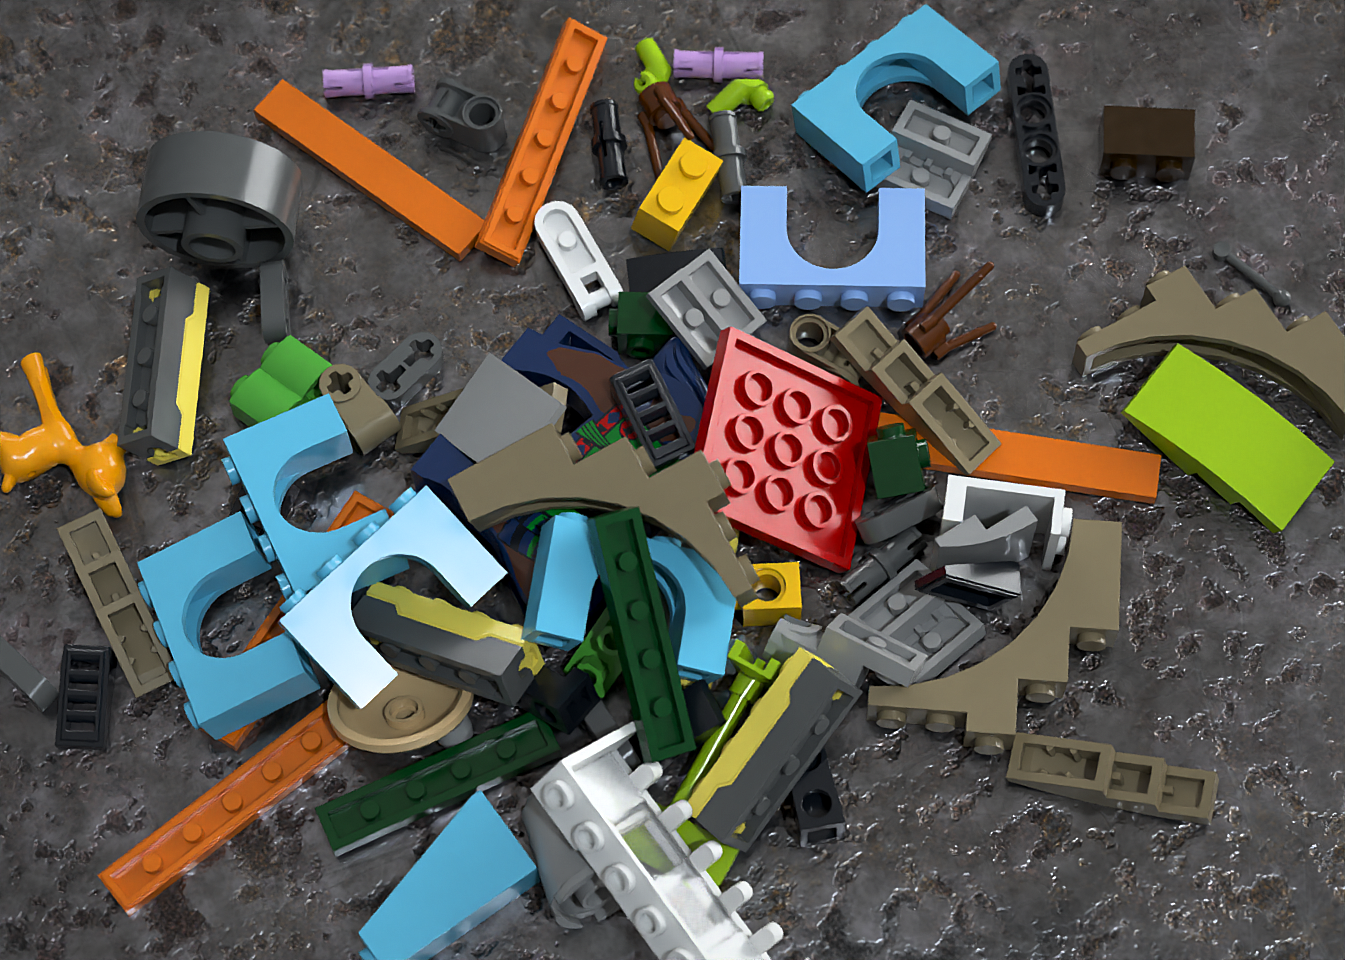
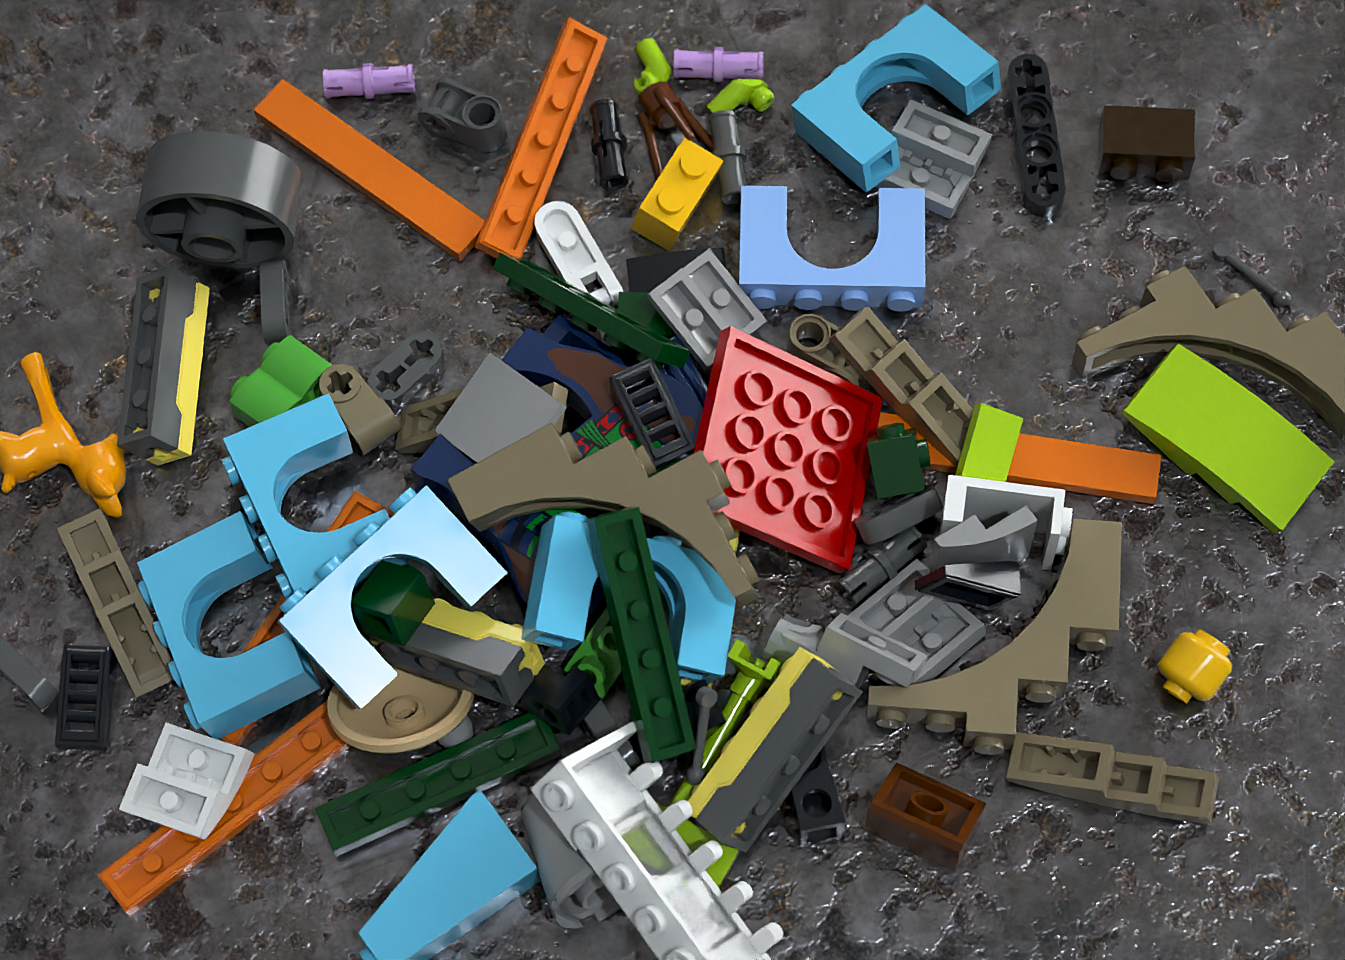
yellow brick [735,562,802,627] -> none
reddish brown plant [901,261,997,360] -> none
none -> white slope [119,723,255,840]
none -> dark green brick [351,560,435,647]
none -> dark green plate [493,252,691,370]
none -> dark grey hinge [686,686,717,785]
none -> reddish brown slope [865,762,987,872]
none -> lime tile [955,403,1024,482]
none -> yellow head [1158,629,1232,704]

